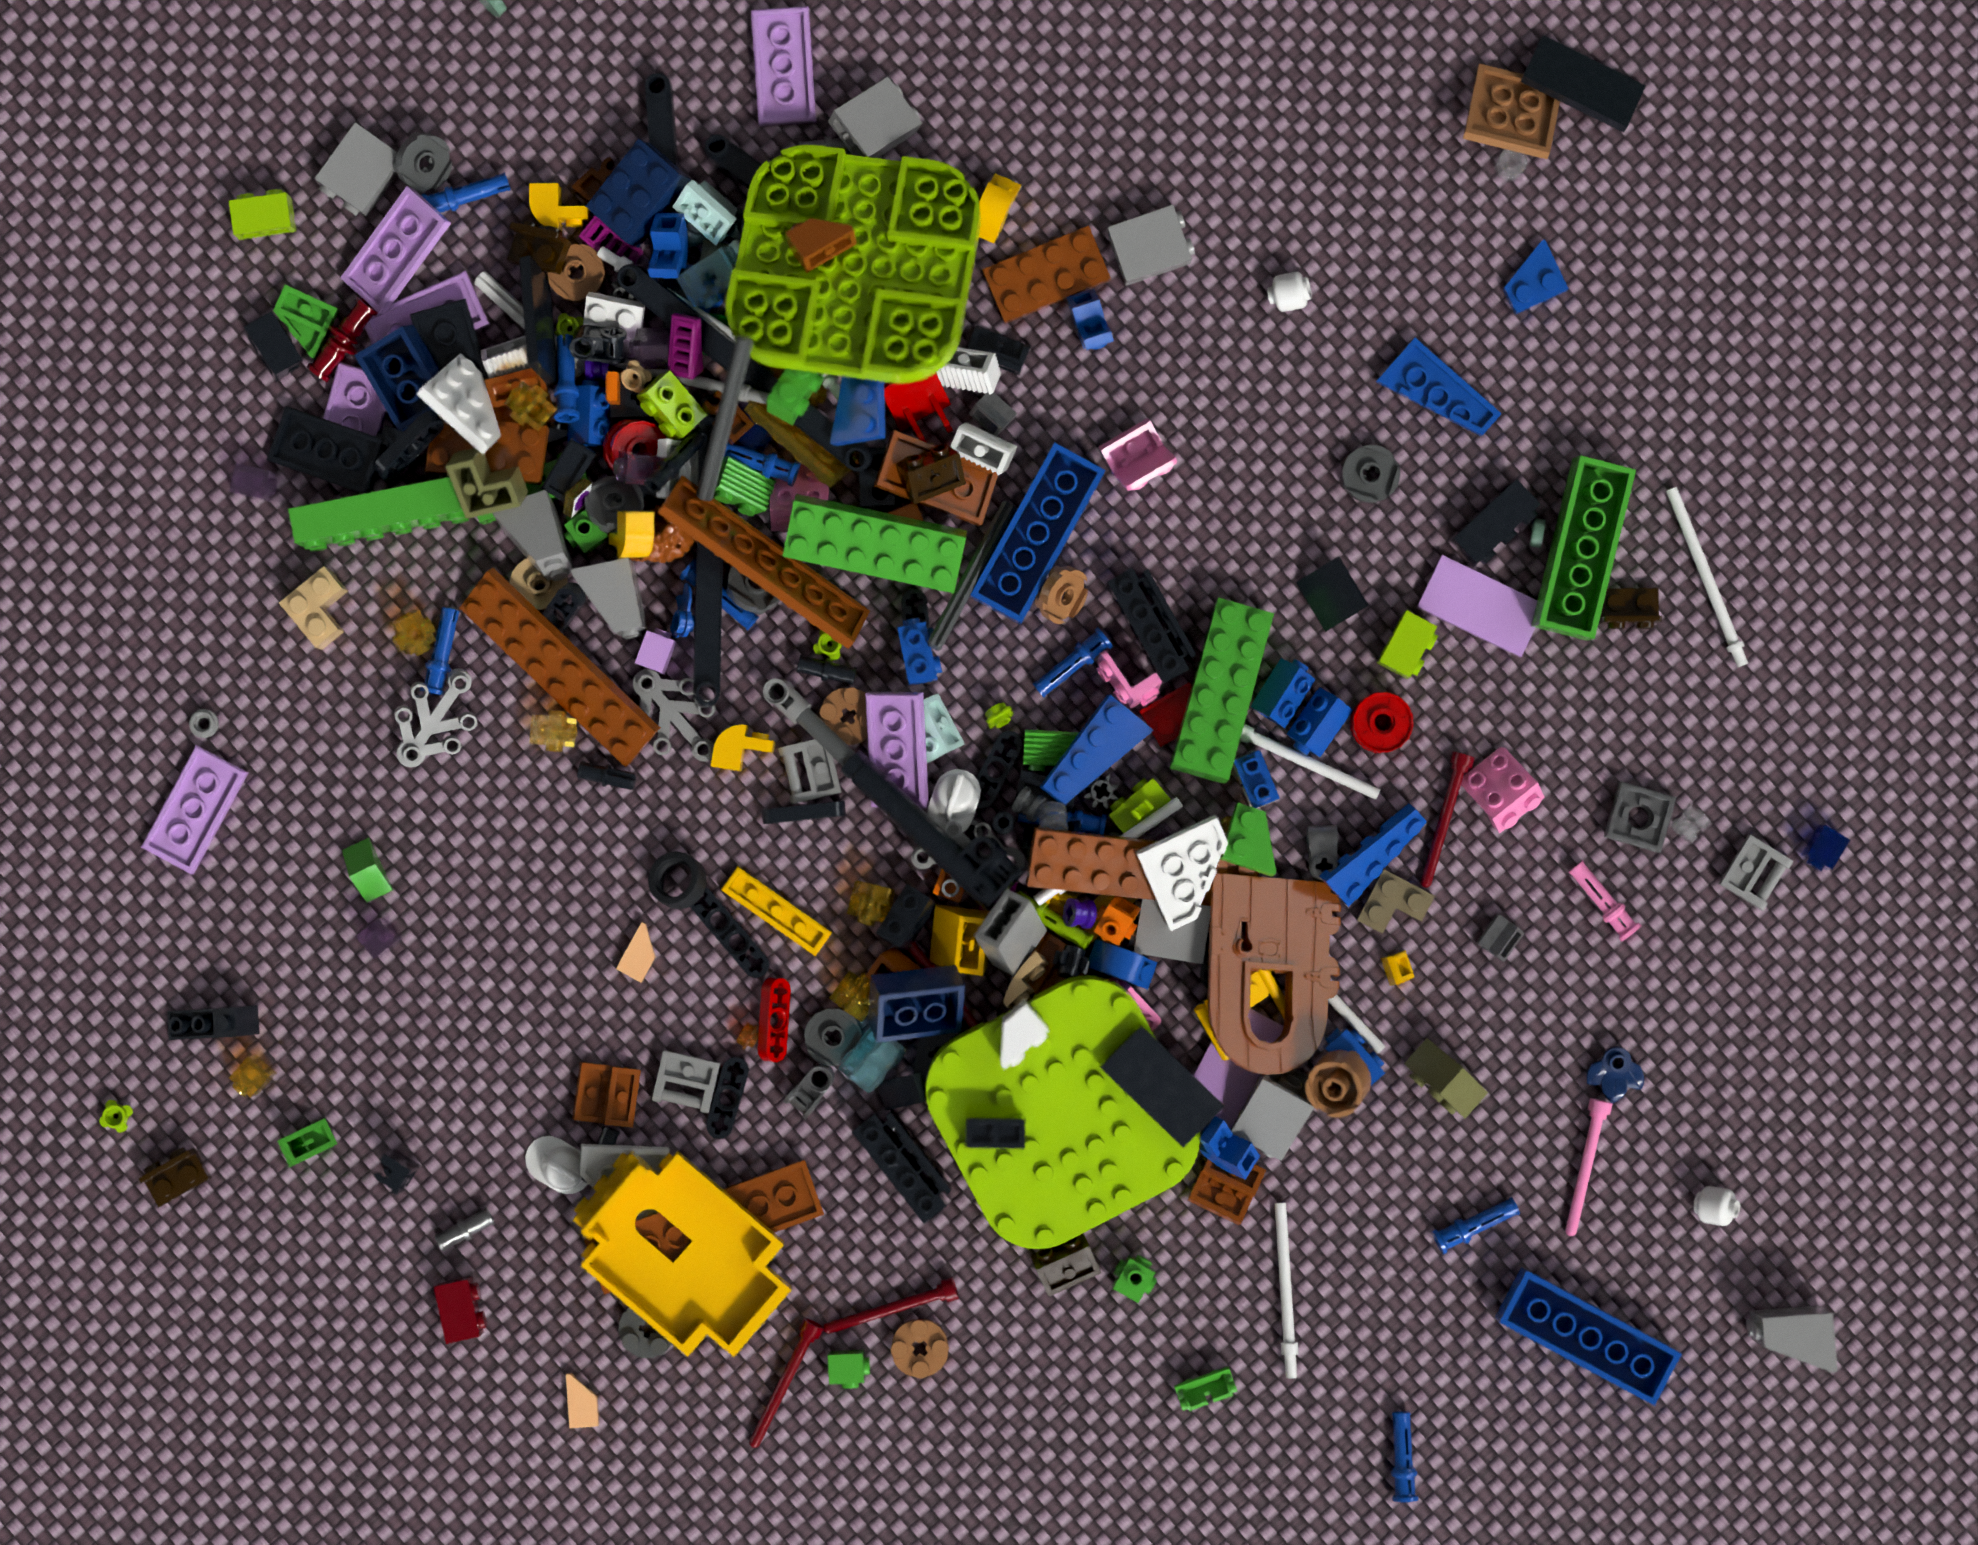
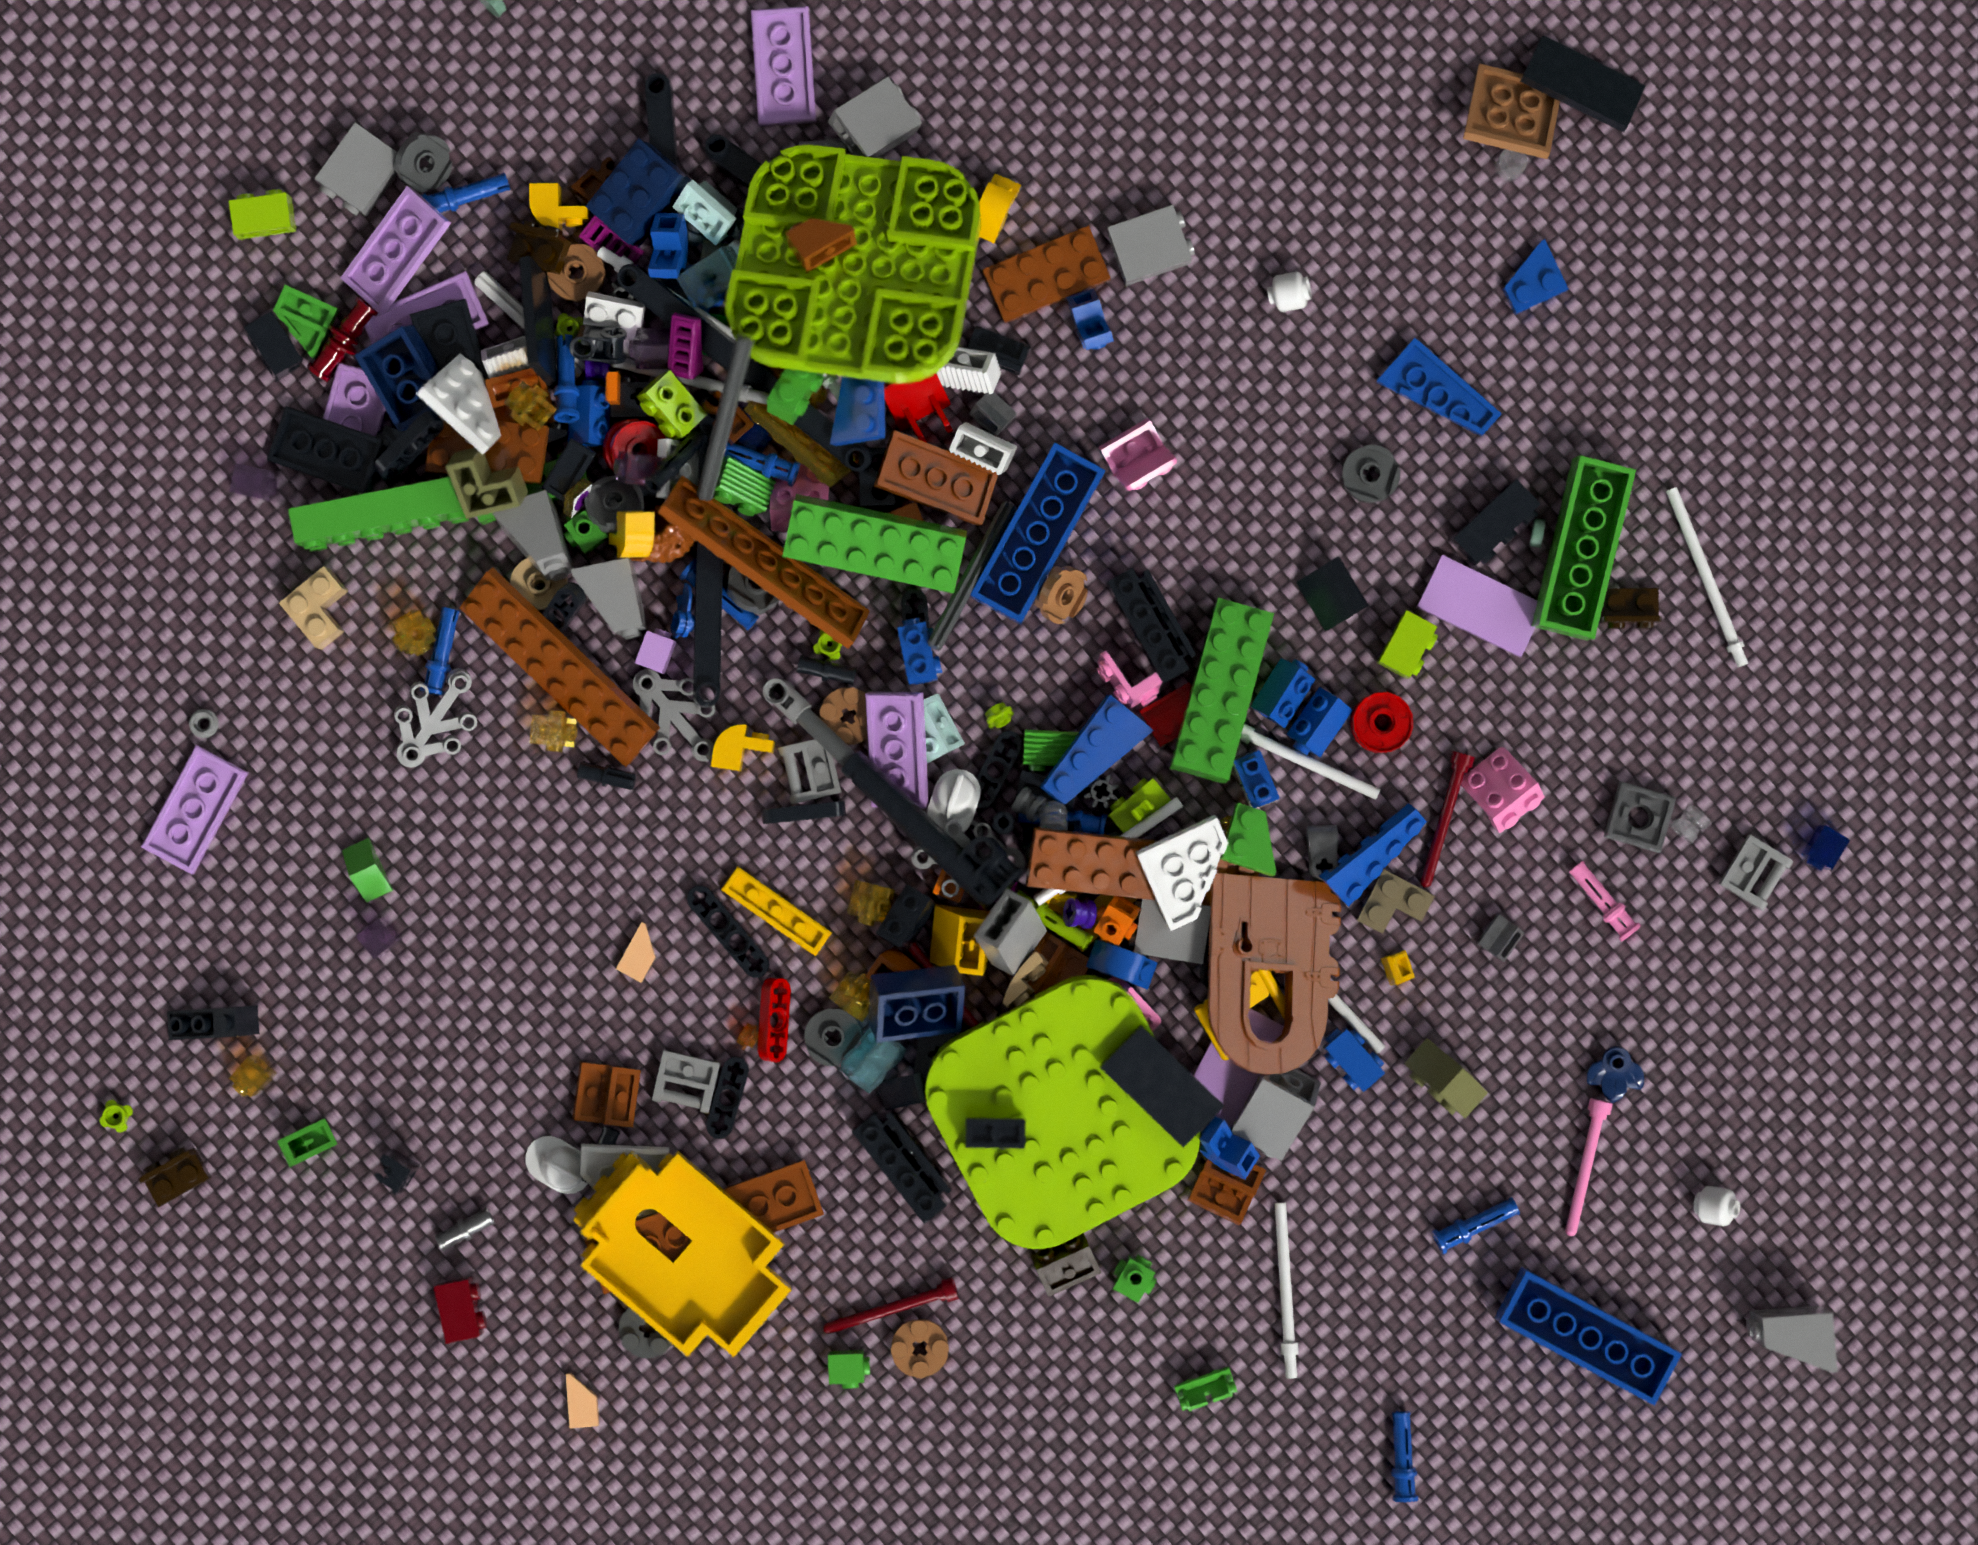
tan plate [620,359,652,393] -> none
black tyre [648,851,707,909] -> none
dark red piece [749,1317,824,1448] -> none
flat silver piece [783,1064,835,1120] -> none
dark brown bracket [896,444,966,504] -> none
white slope [1000,999,1049,1069] -> none
blue pin [1032,627,1114,698] -> none
black gear [1052,945,1090,979] -> none
medium nougat brick [1305,1050,1371,1118] -> none

